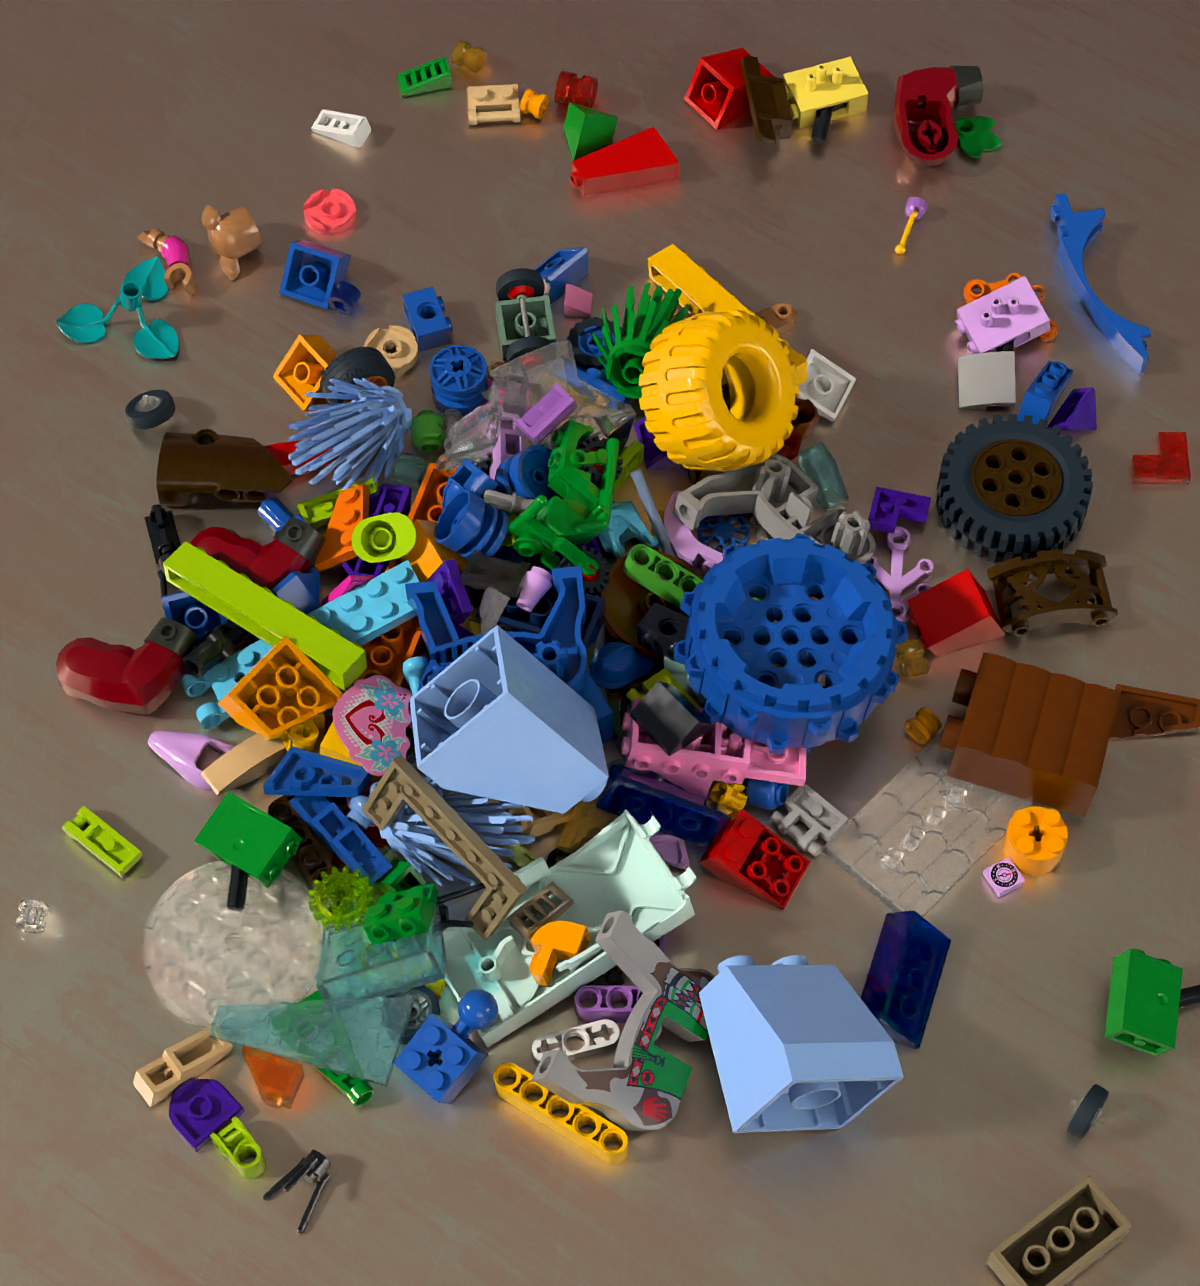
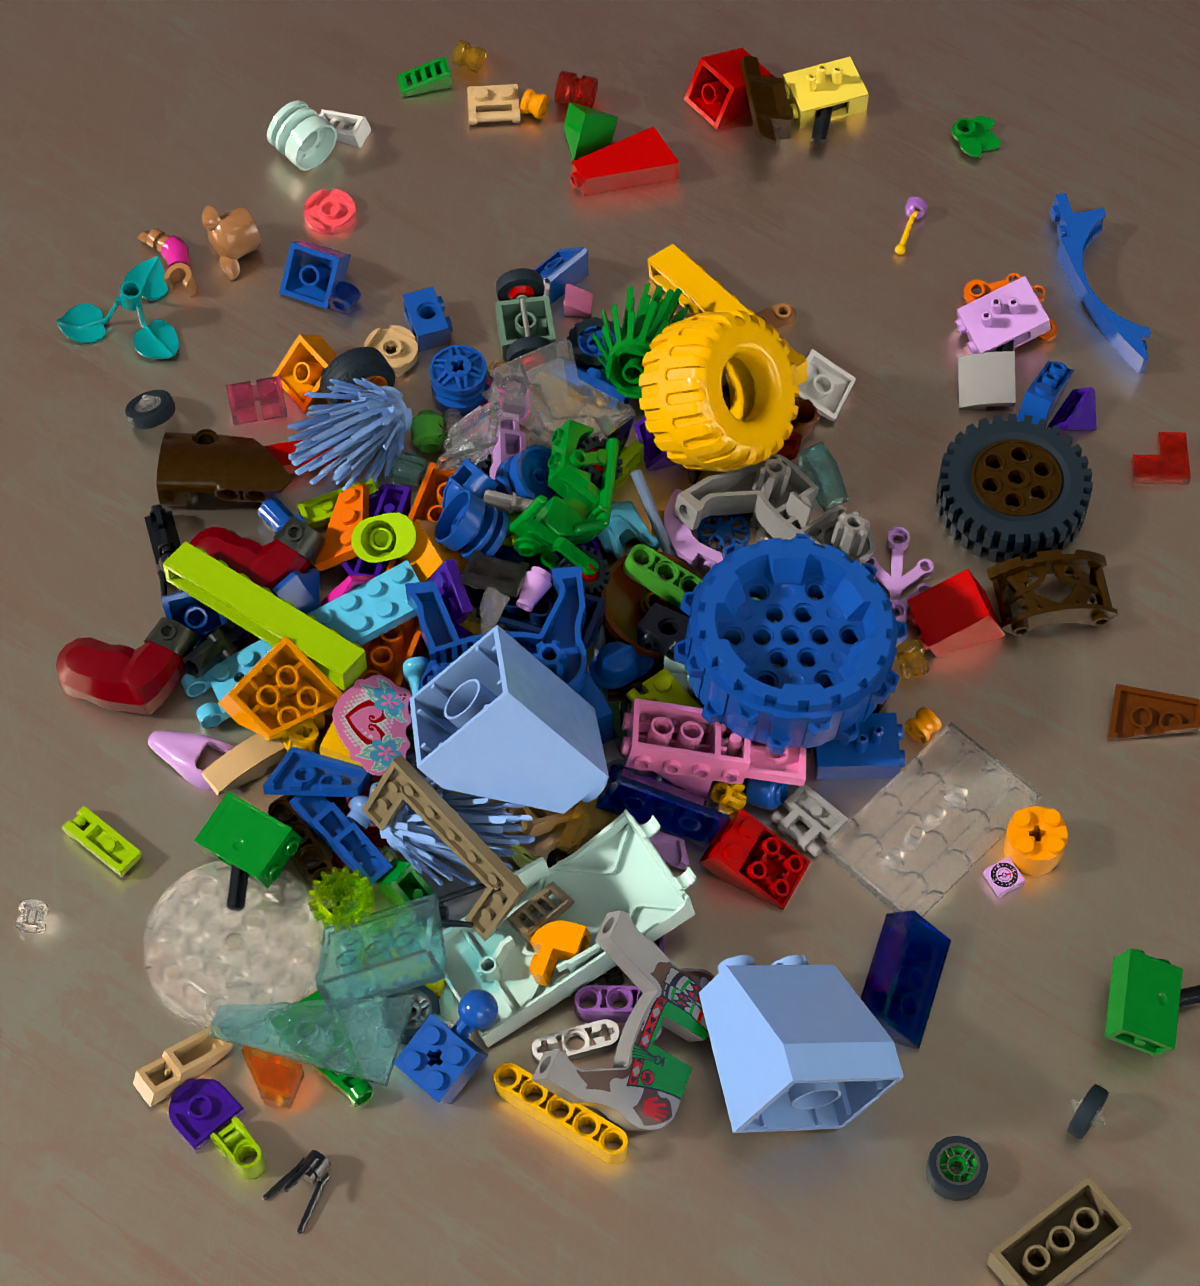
green plate [363,883,439,945] -> none
medium lavender hinge [515,383,577,446] -> none
black slope [630,681,714,757] -> none
dark purple plate [868,487,931,533] -> none
dark red piece [893,66,983,167] -> none
reddish brown brick [938,653,1120,817] -> none
none -> clear pink piece [226,376,288,426]
none -> light aqua wheel [267,100,337,171]
none -> blue piece [814,695,905,781]
none -> wheel [926,1135,988,1201]

